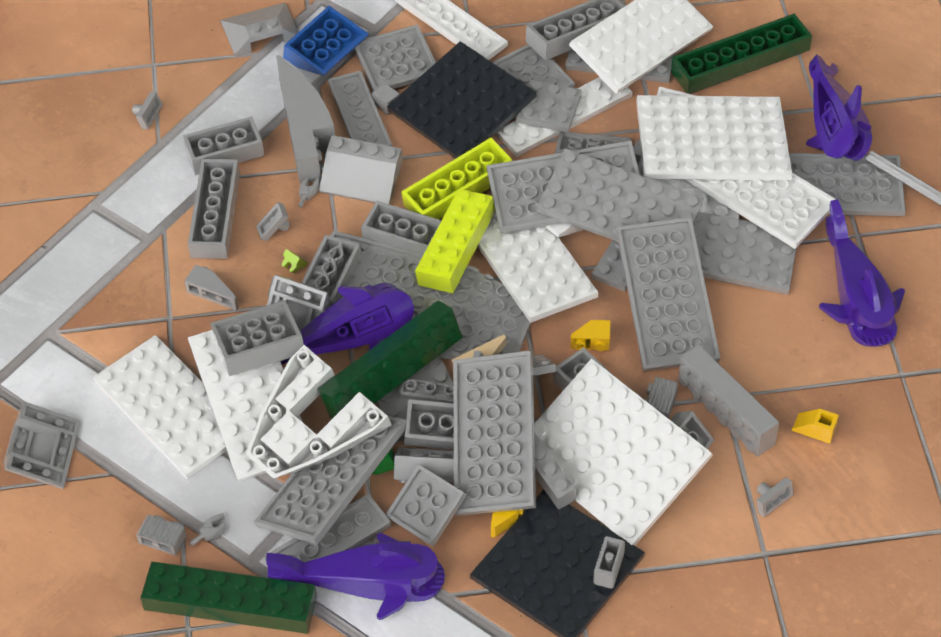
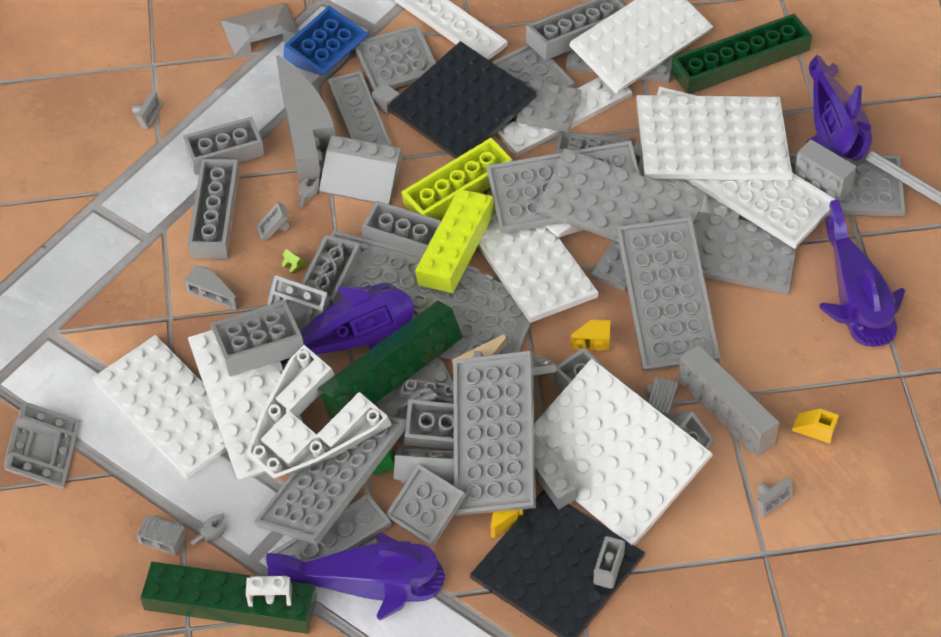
none -> white window [246,576,292,606]
none -> light grey hand [397,388,438,410]
none -> light grey brick [794,139,857,203]

